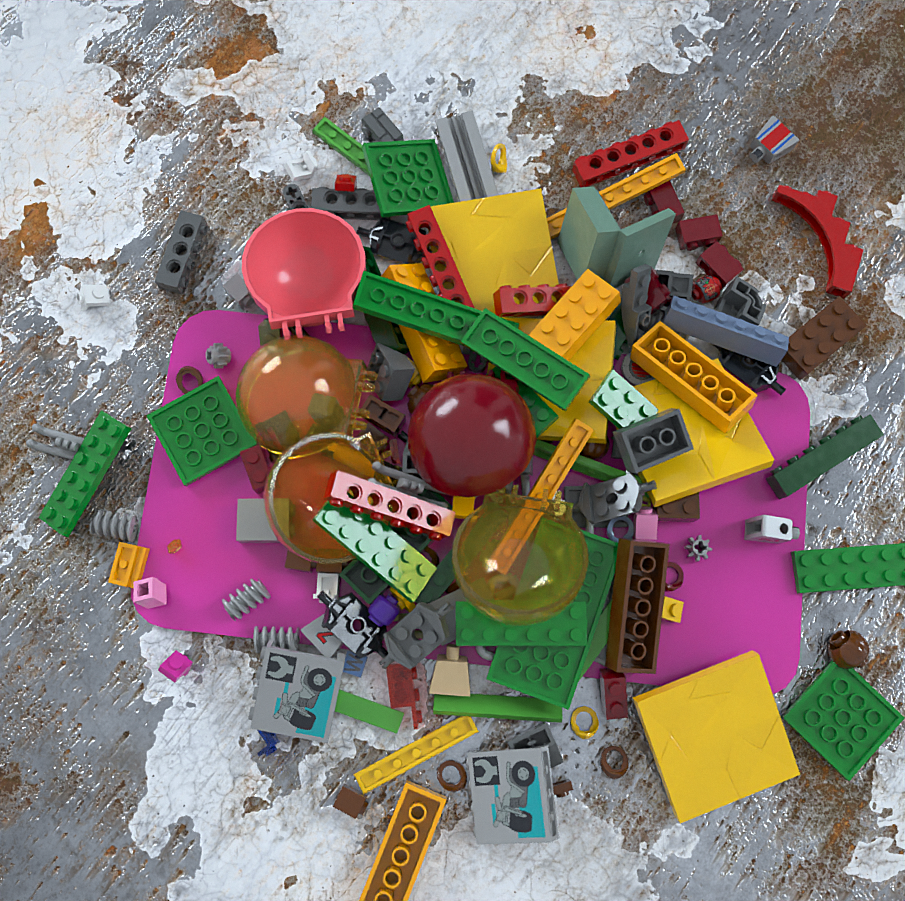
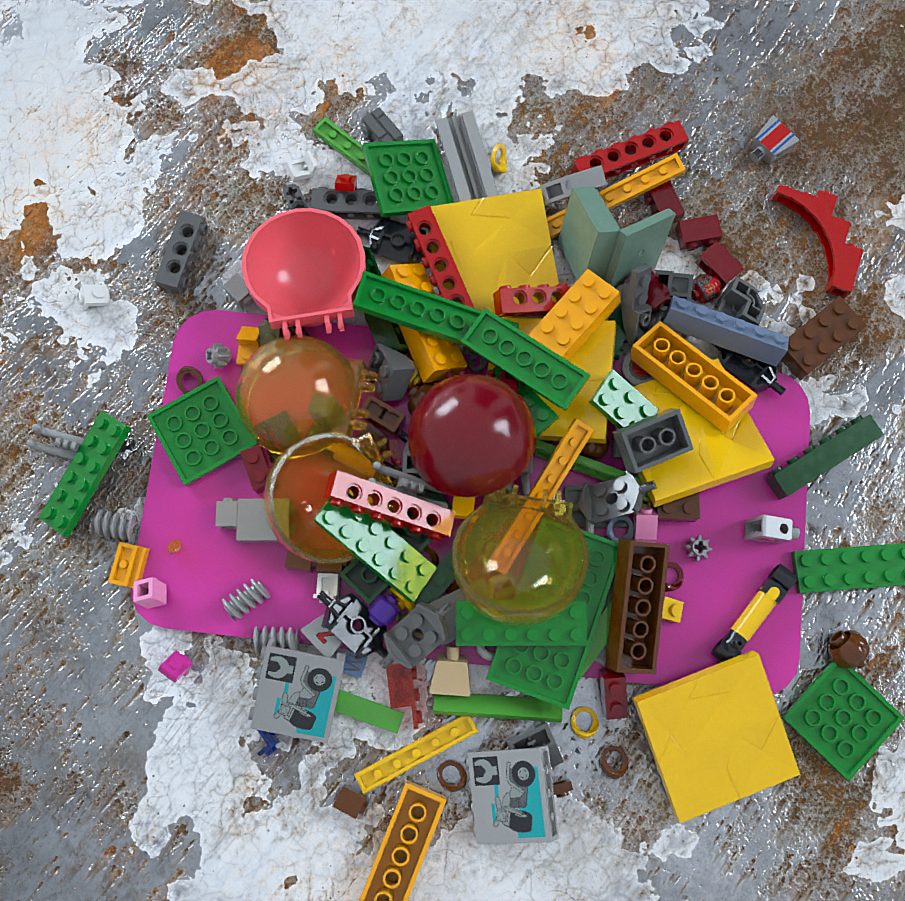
none -> light grey brick [215,498,238,529]
none -> light orange slope [236,326,260,367]
none -> light grey slope [532,165,607,206]
none -> piece [711,563,798,662]

